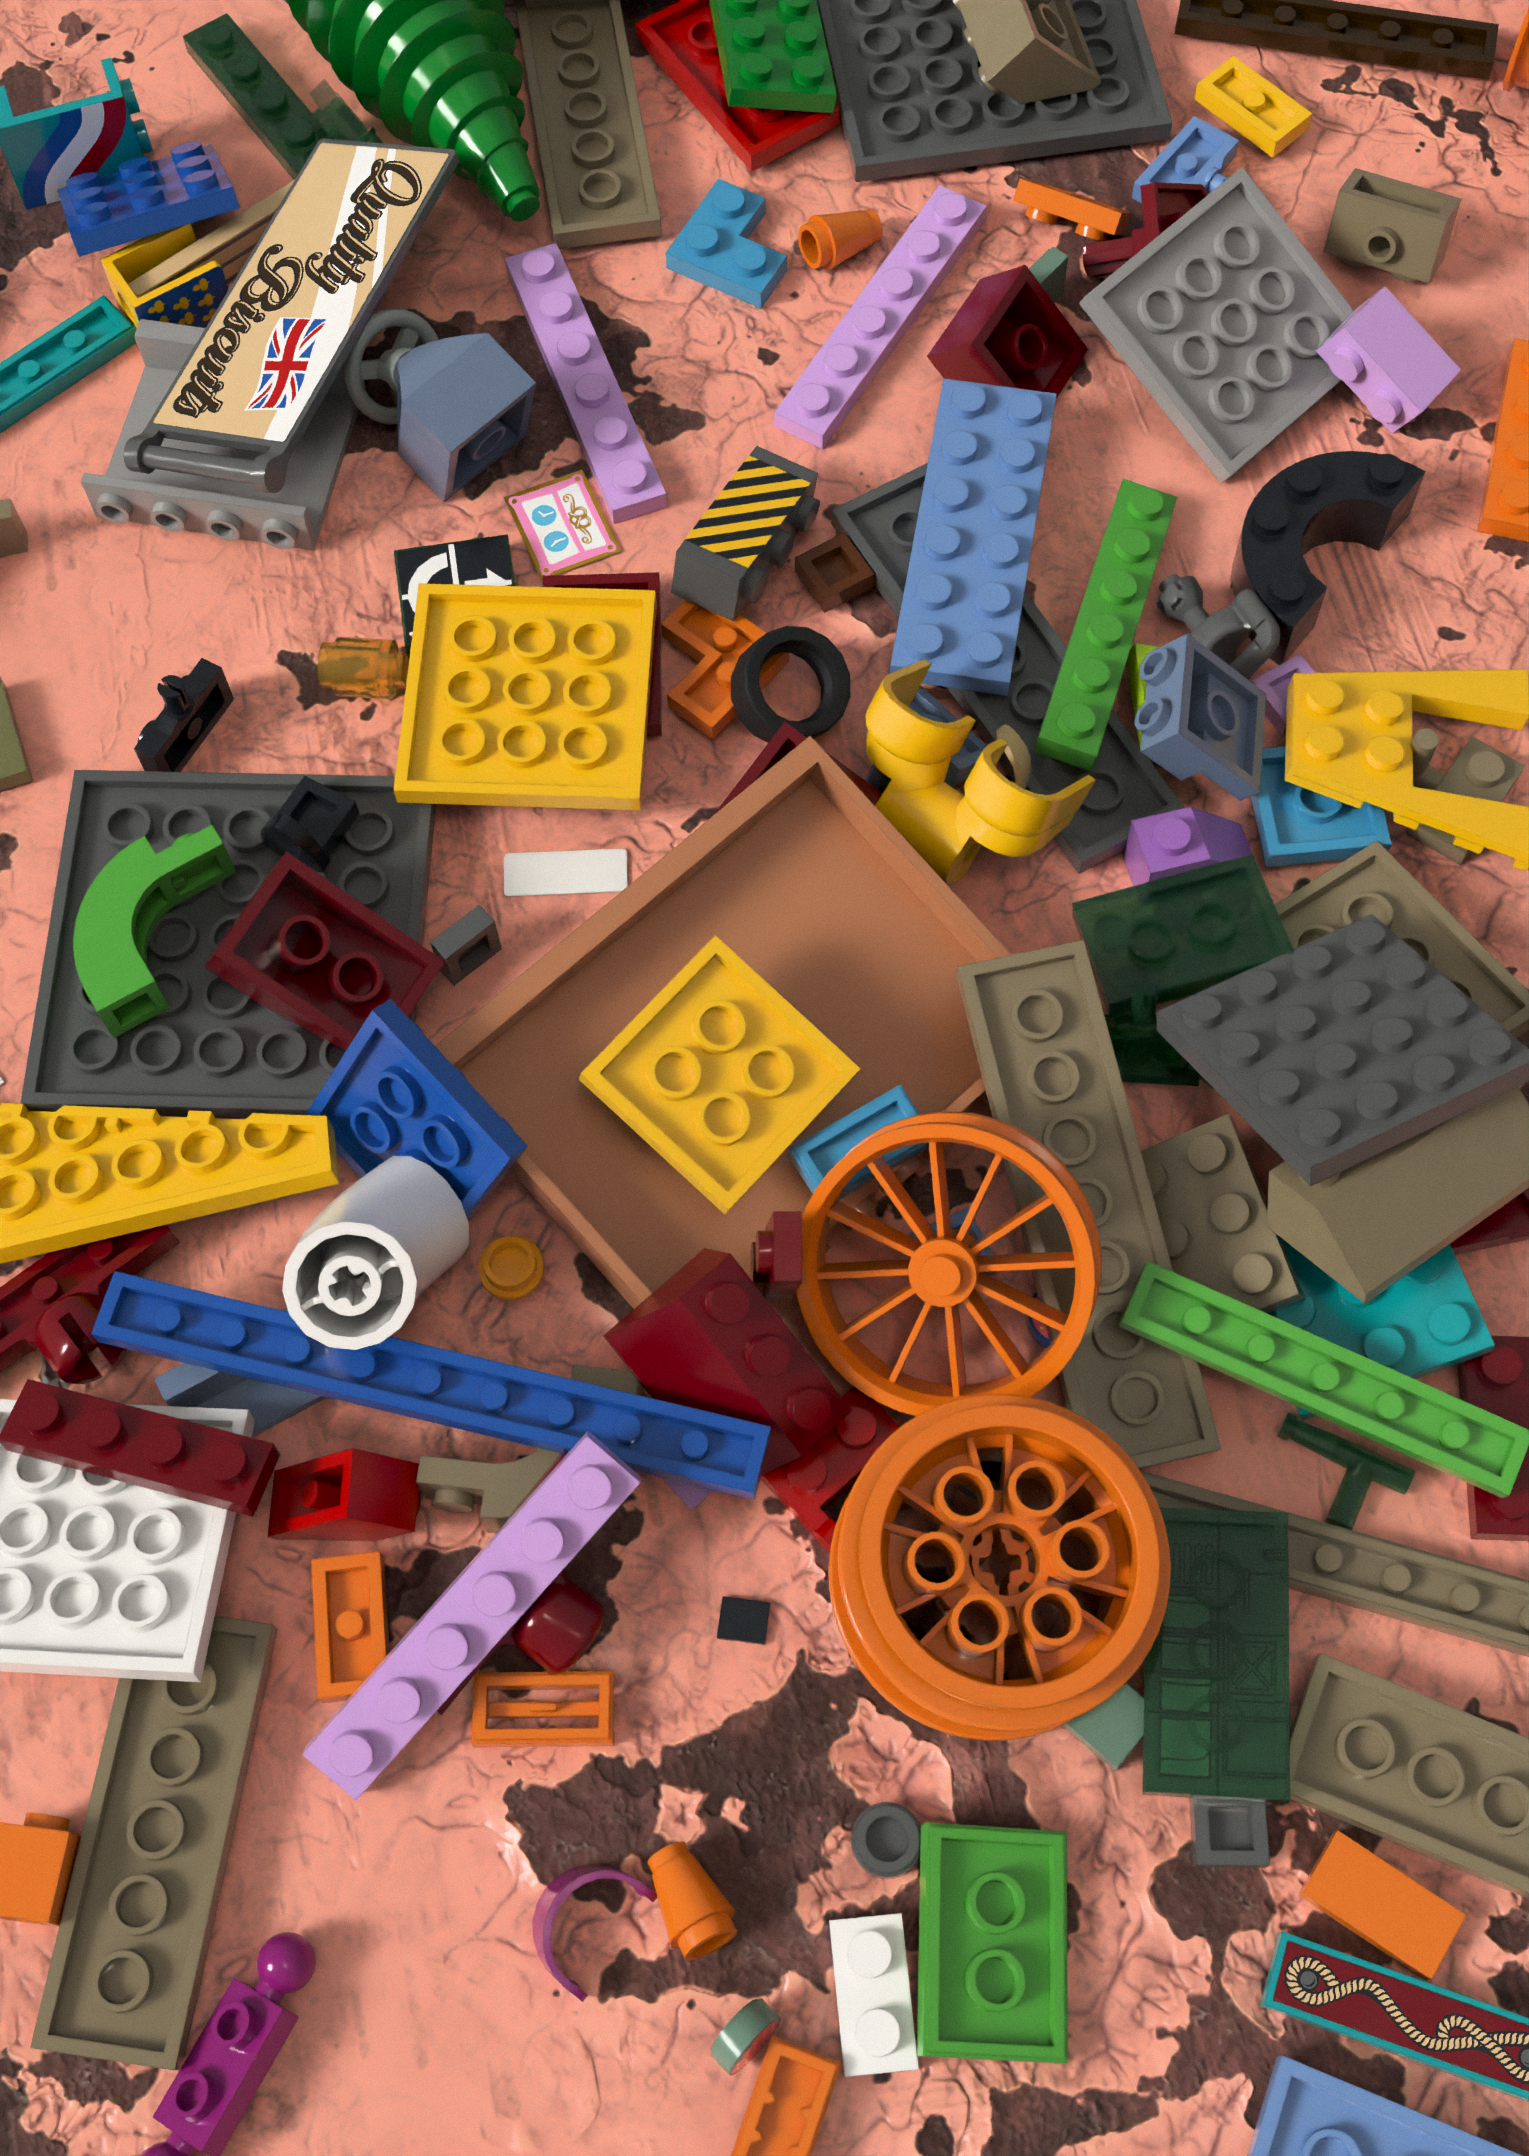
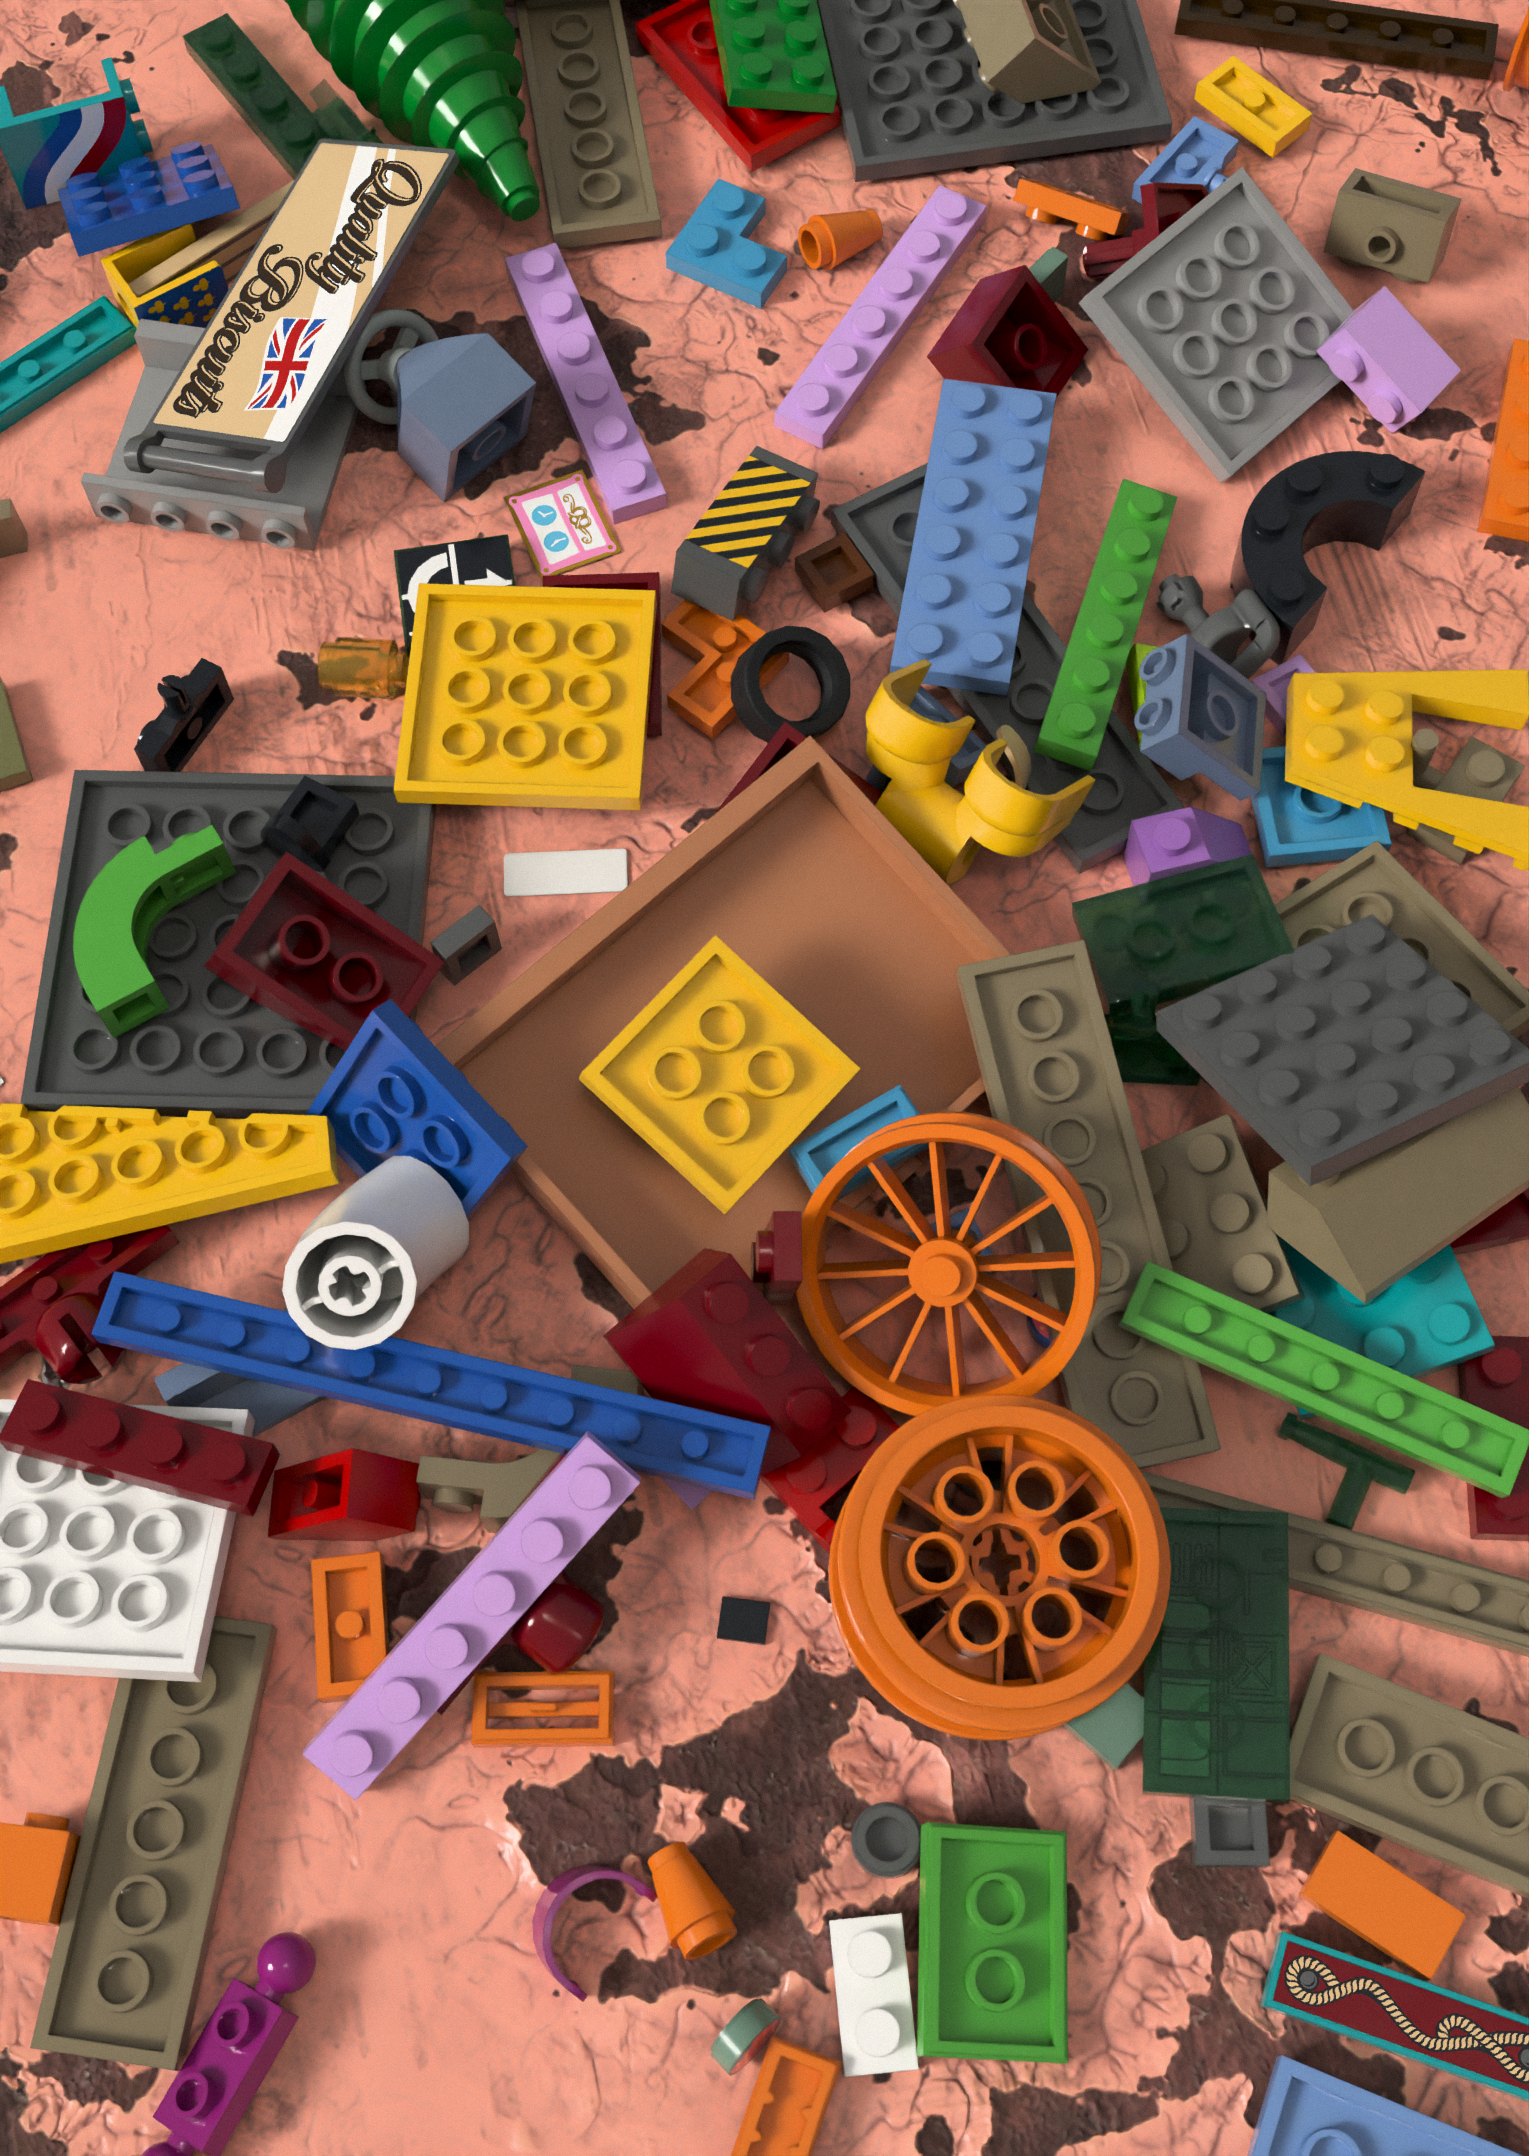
light orange plate [478,1236,545,1301] -> none

